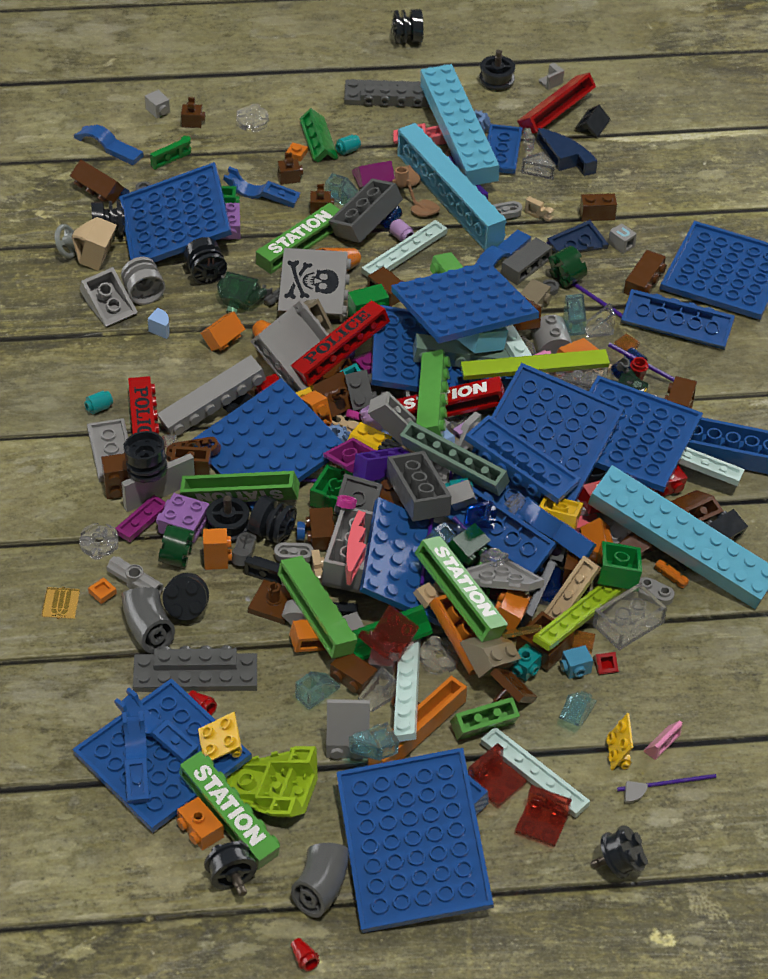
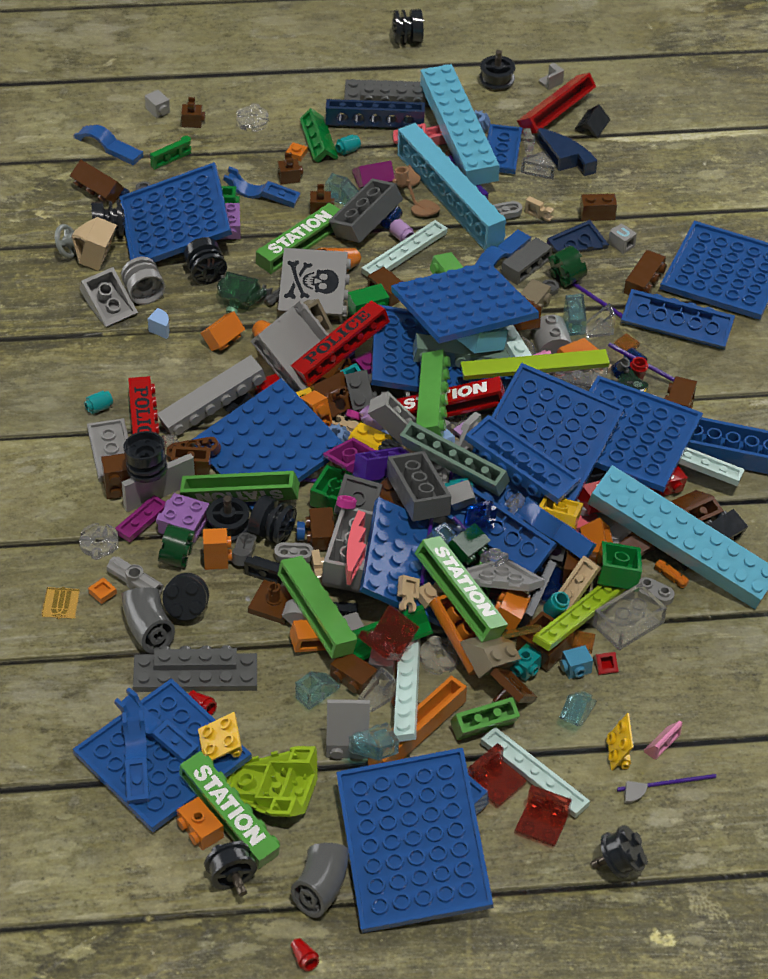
none -> dark blue brick [325,99,425,128]
none -> tan plate [397,575,420,613]
none -> teal brick [543,591,570,619]

